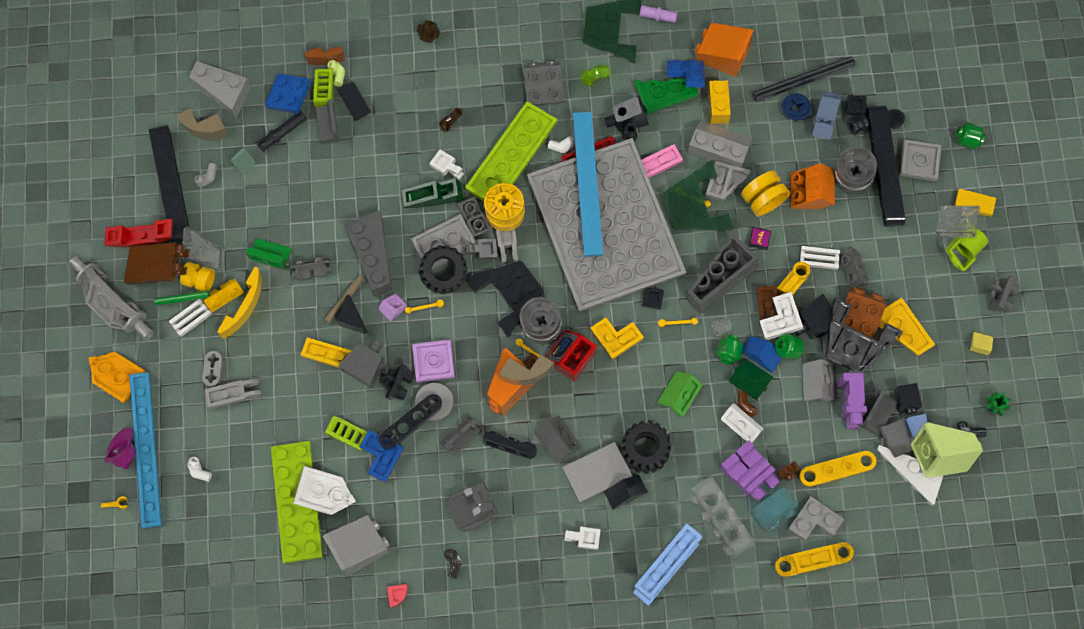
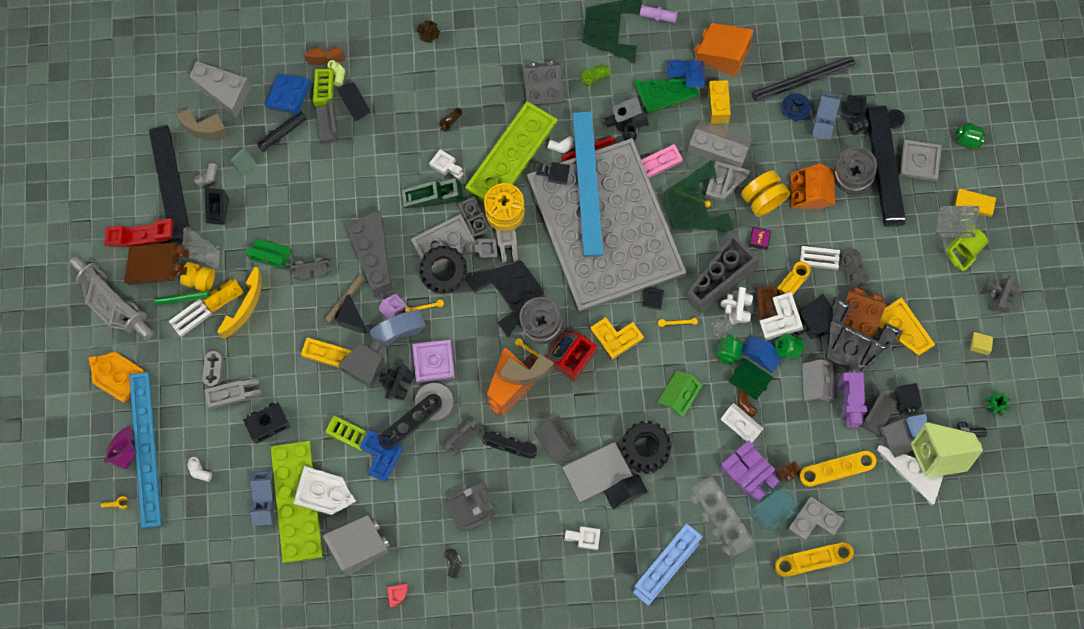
none -> black slope [205,187,229,225]
none -> black brick [243,403,291,444]
none -> sand blue brick [250,470,274,526]
none -> sand blue brick [369,310,426,347]
none -> black plate [536,162,570,185]
none -> white hips [721,287,753,325]

